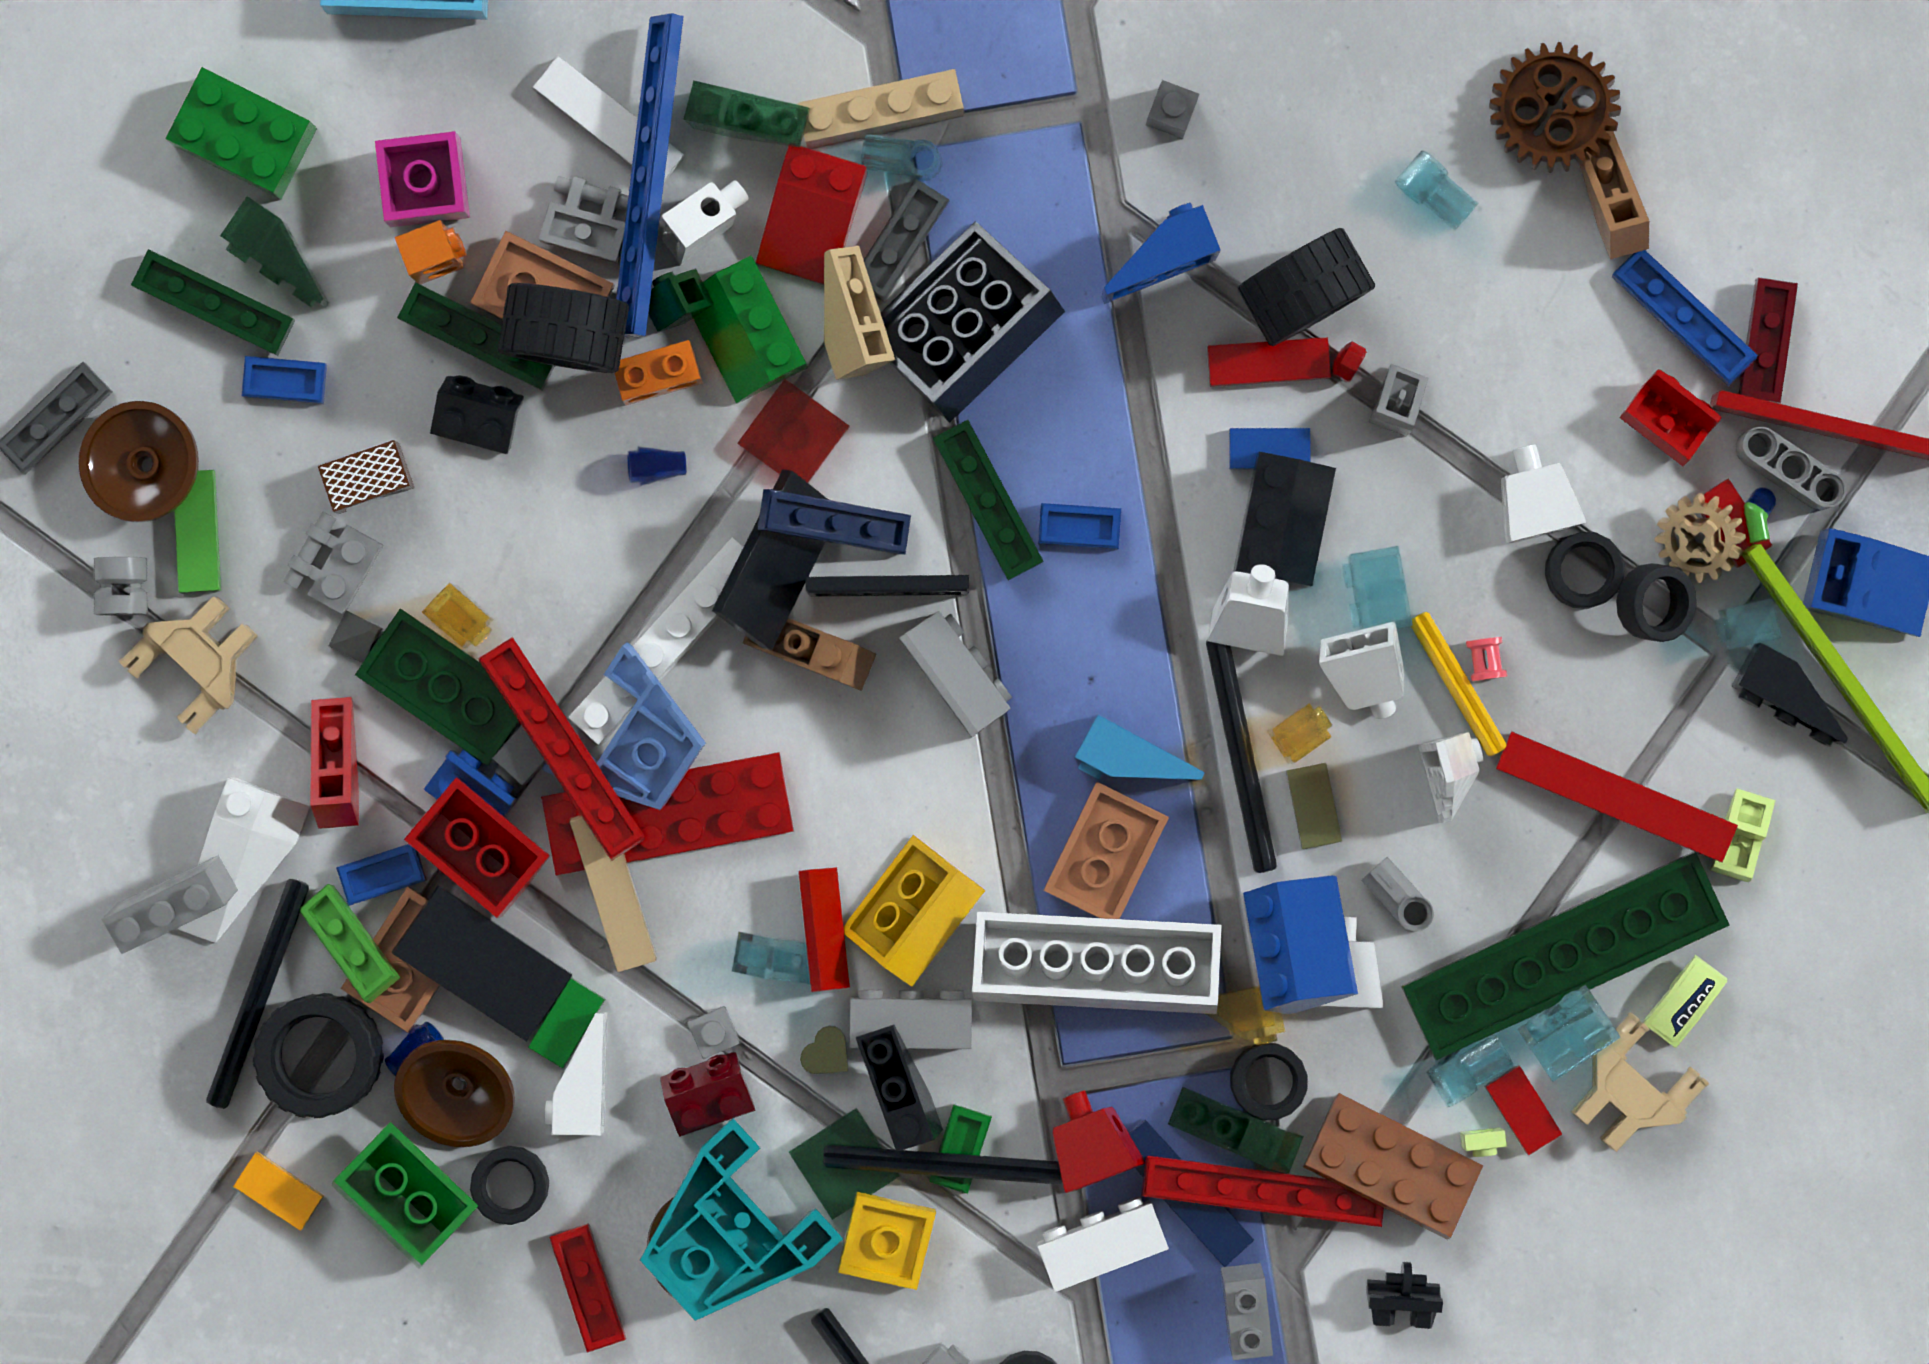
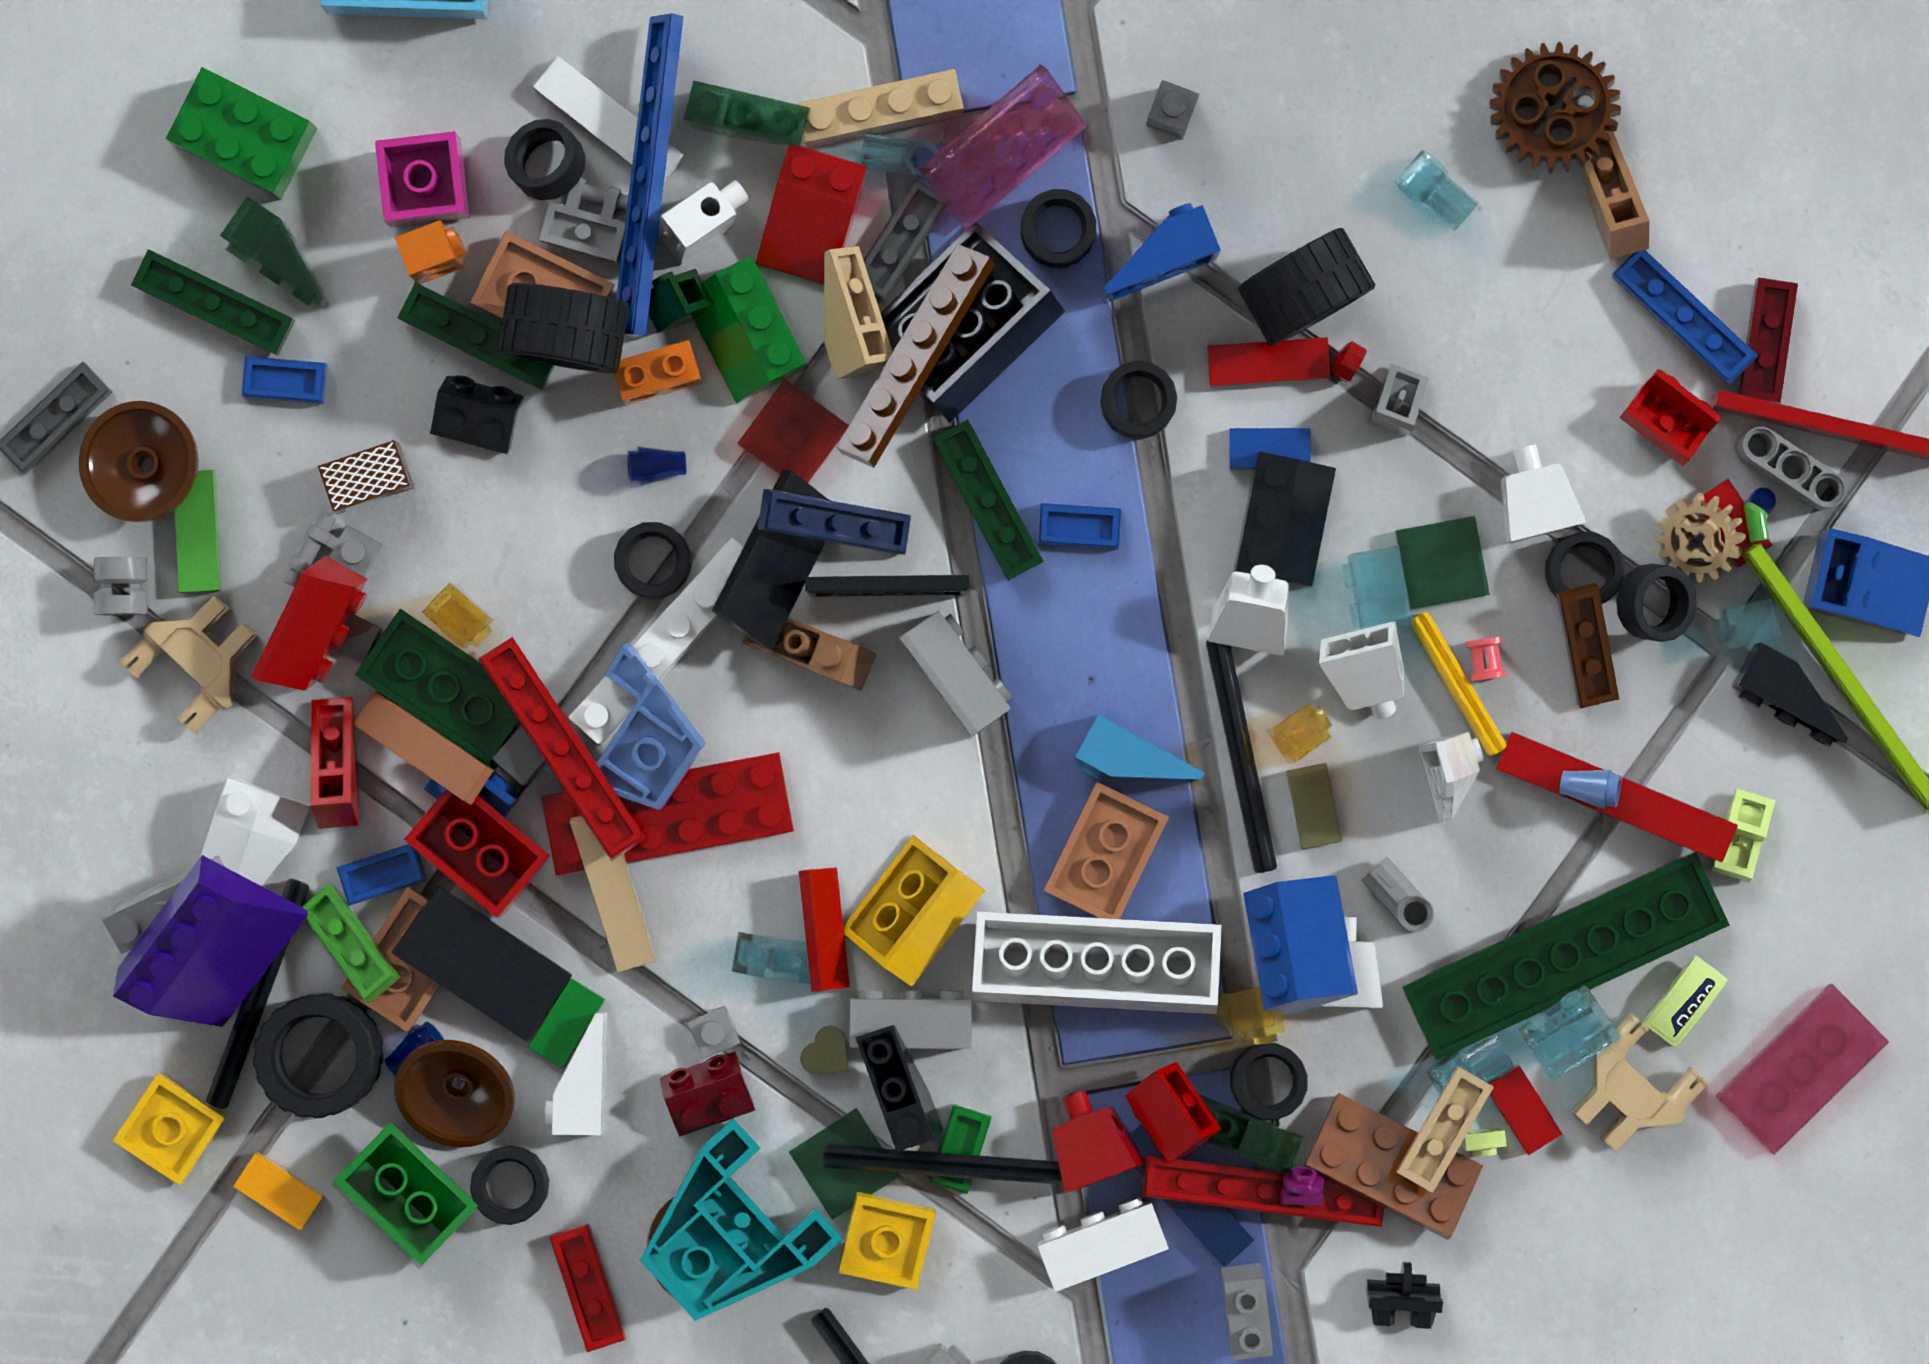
none -> dark purple slope [113,855,308,1027]
none -> yellow plate [113,1072,227,1186]
none -> red slope [251,556,368,691]
none -> nougat tile [353,691,494,805]
none -> black tyre [504,119,586,201]
none -> black tyre [614,522,691,599]
none -> plate [836,244,995,468]
none -> clear pink plate [918,64,1088,230]
none -> black tyre [1021,189,1096,268]
none -> black tyre [1100,361,1177,439]
none -> red brick [1124,1062,1221,1163]
none -> magenta plate [1280,1166,1324,1206]
none -> clear green tile [1395,516,1490,610]
none -> tan plate [1396,1066,1494,1193]
none -> reddish brown tile [1556,583,1619,709]
none -> medium blue cone [1560,770,1622,810]
none -> clear pink plate [1715,984,1889,1155]

